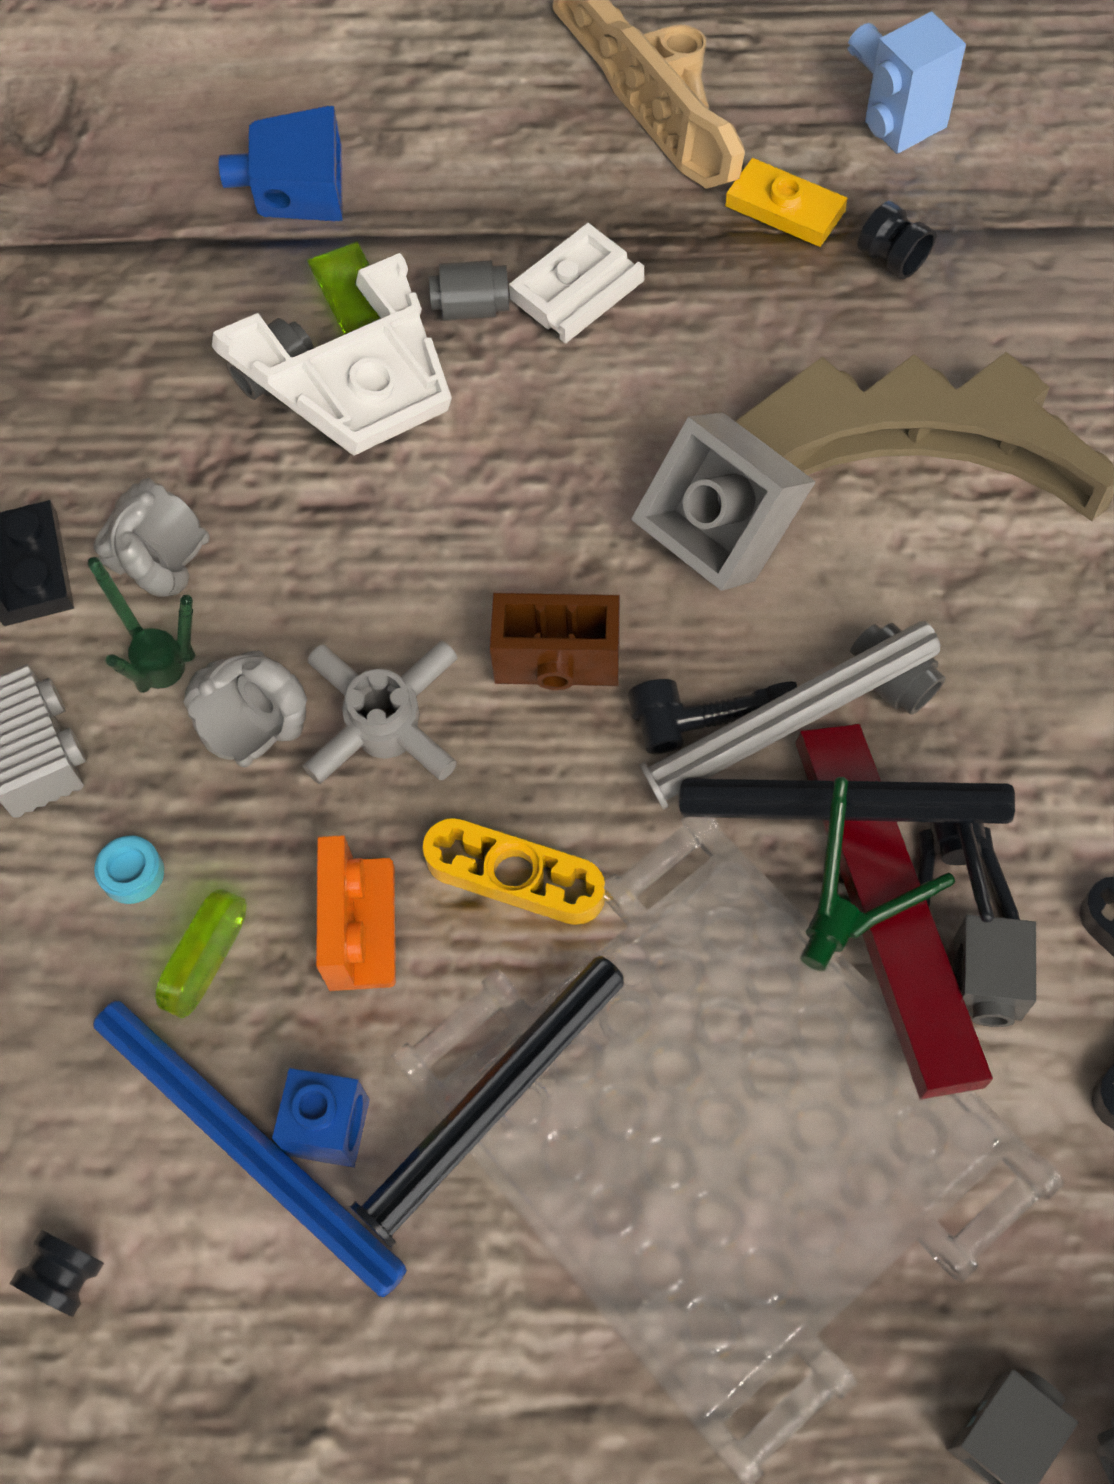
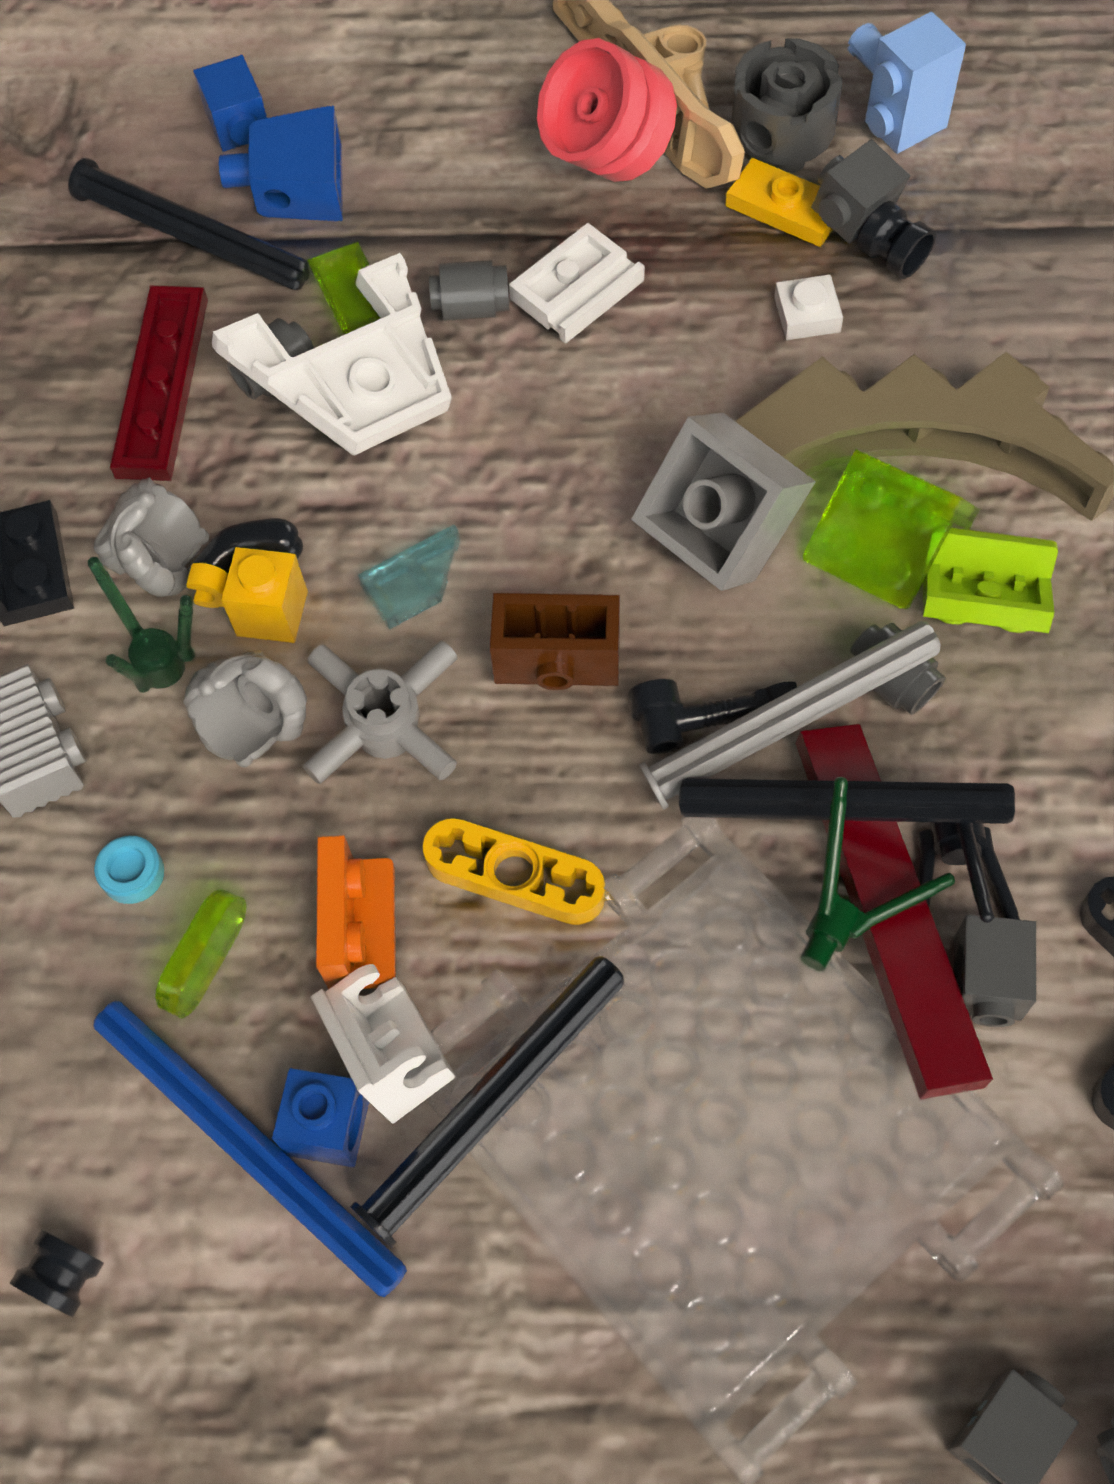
none -> black axle [68,158,310,290]
none -> dark red tile [110,285,208,481]
none -> yellow brick [186,547,308,643]
none -> black arm [187,518,303,573]
none -> blue brick [193,54,267,152]
none -> white hinge [311,964,456,1124]
none -> clear light blue tile [358,524,460,630]
none -> coral wheel [537,38,677,182]
none -> dark grey brick [732,38,842,173]
none -> white plate [774,274,843,341]
none -> clear neon green bracket [802,449,980,610]
none -> dark grey brick [811,139,910,244]
none -> lime bracket [923,526,1058,633]

